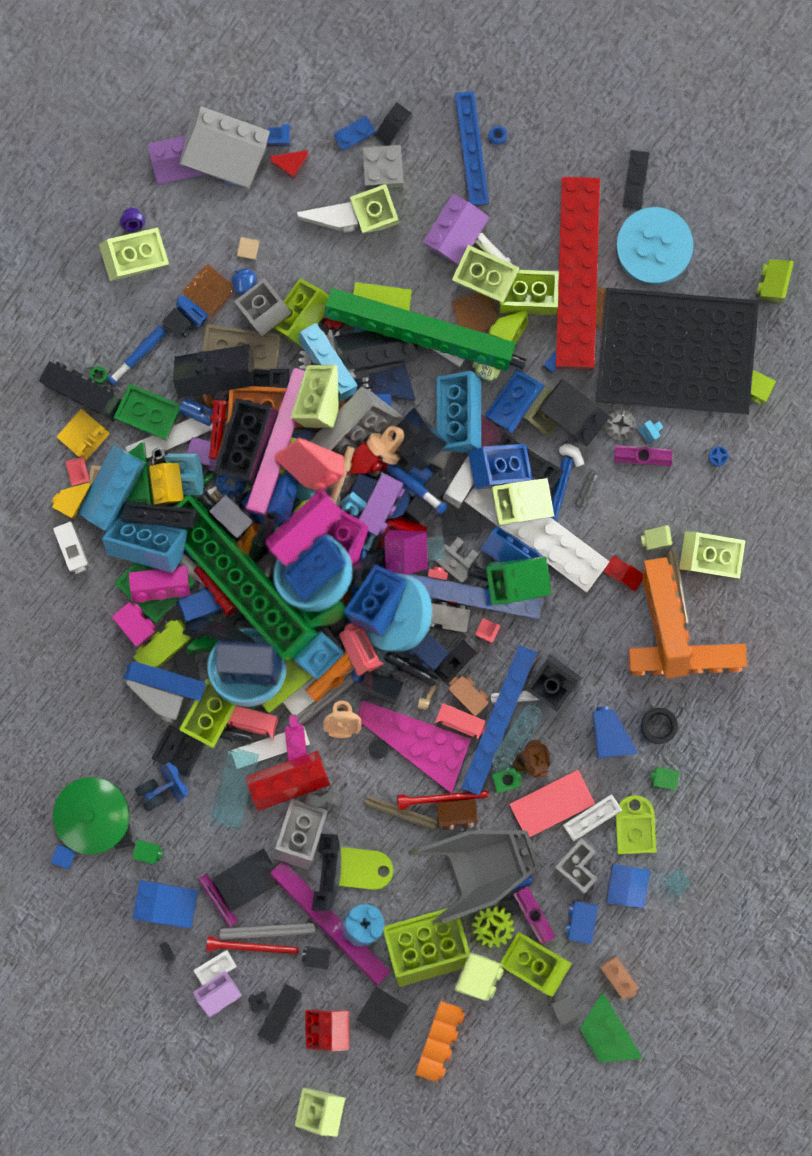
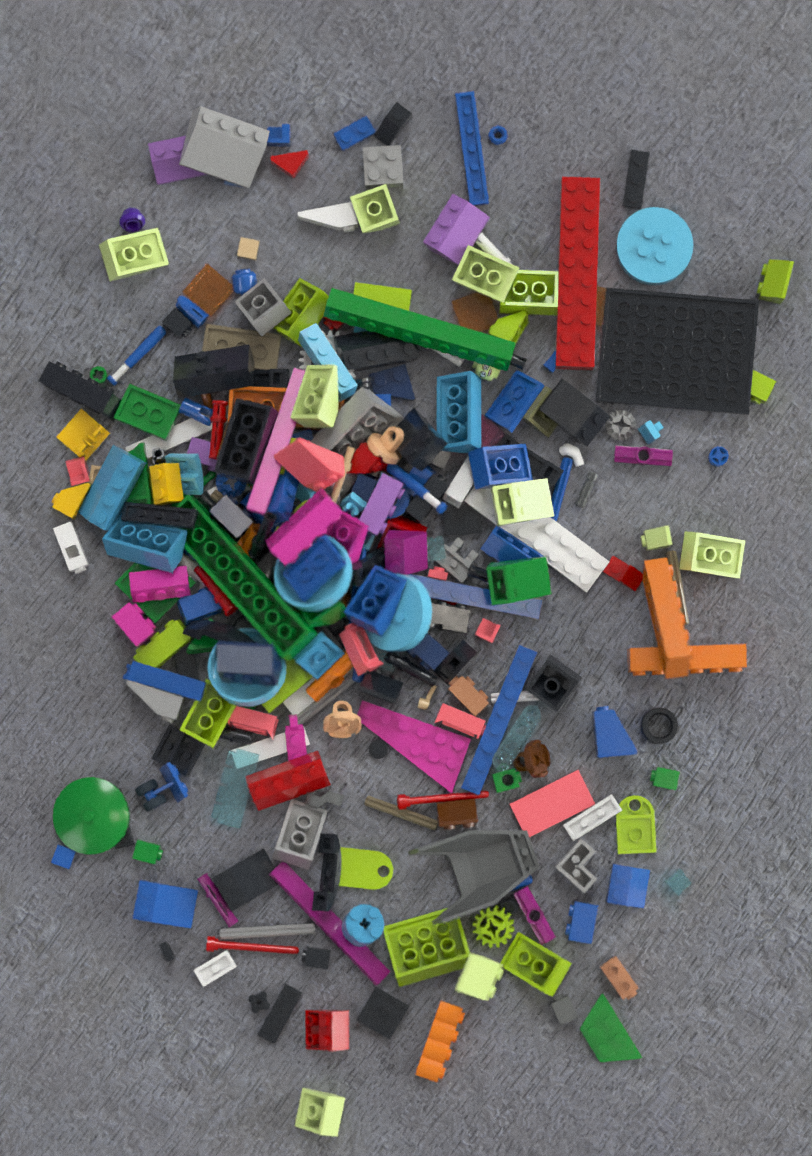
lavender brick [193,971,242,1017] -> none

